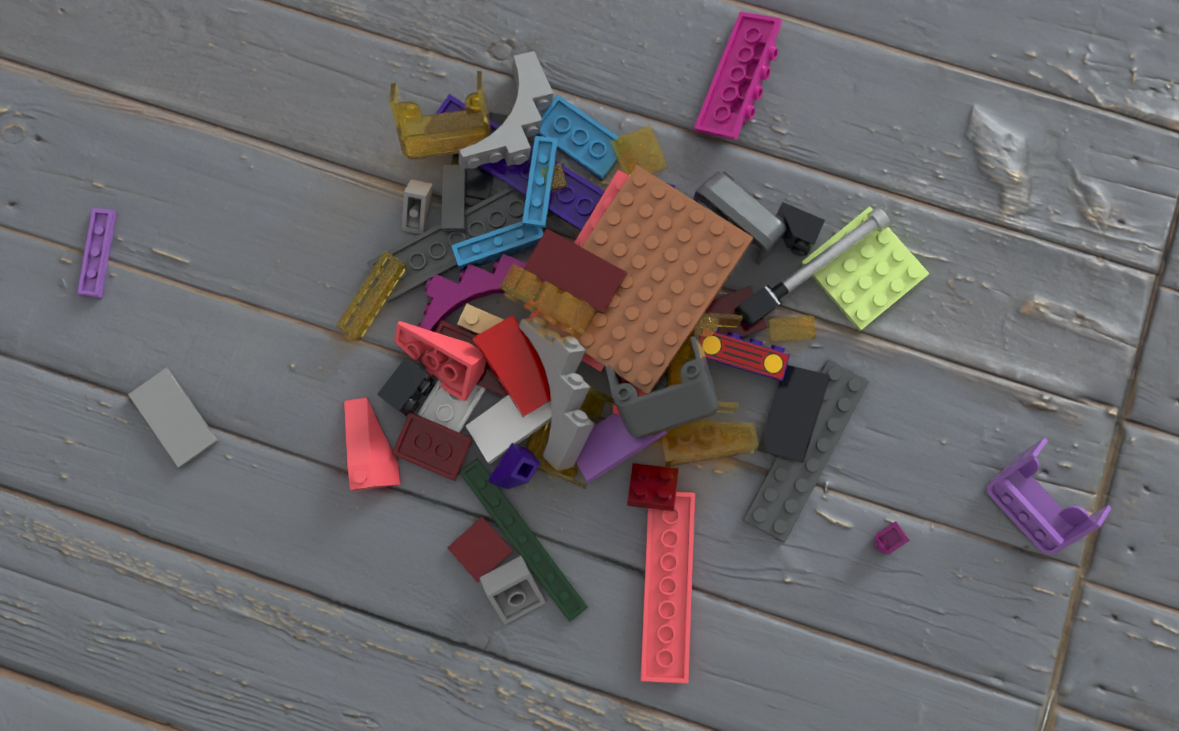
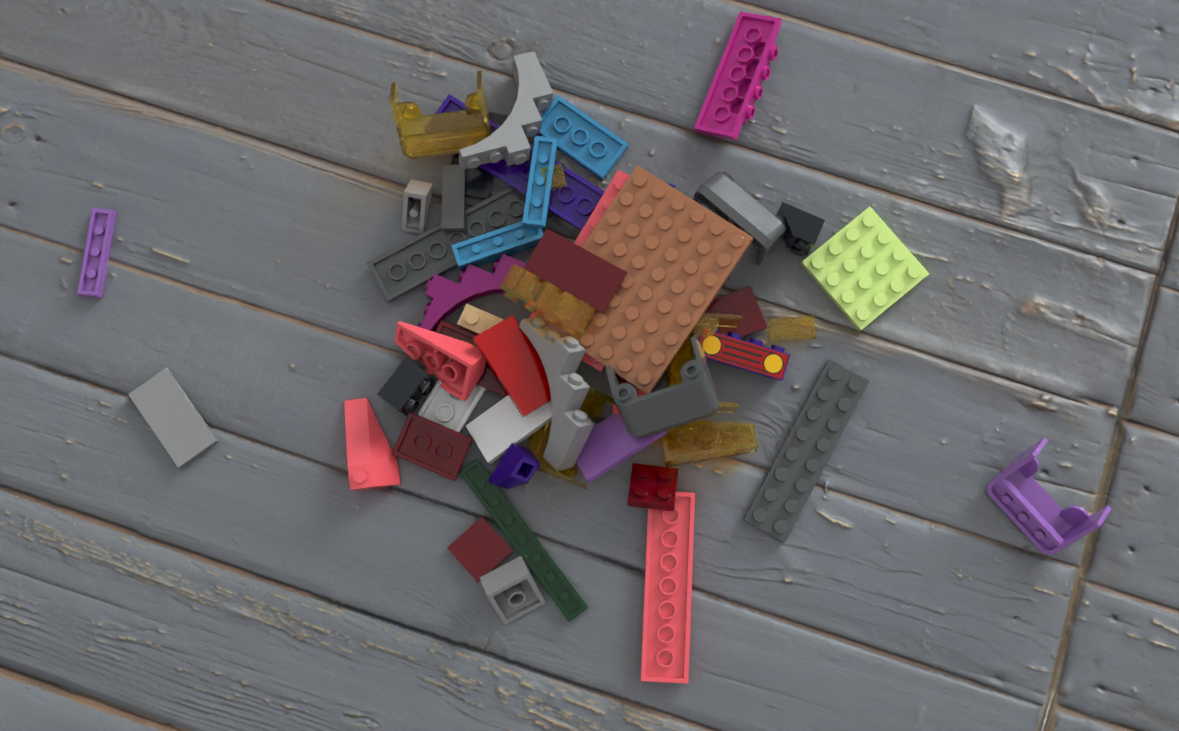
clear yellow fence [336,250,408,342] -> none
clear yellow hinge [610,125,668,176] -> none
flat silver piece [734,207,891,328] -> none
black tile [758,365,830,463] -> none
magenta plate [874,521,910,555] -> none

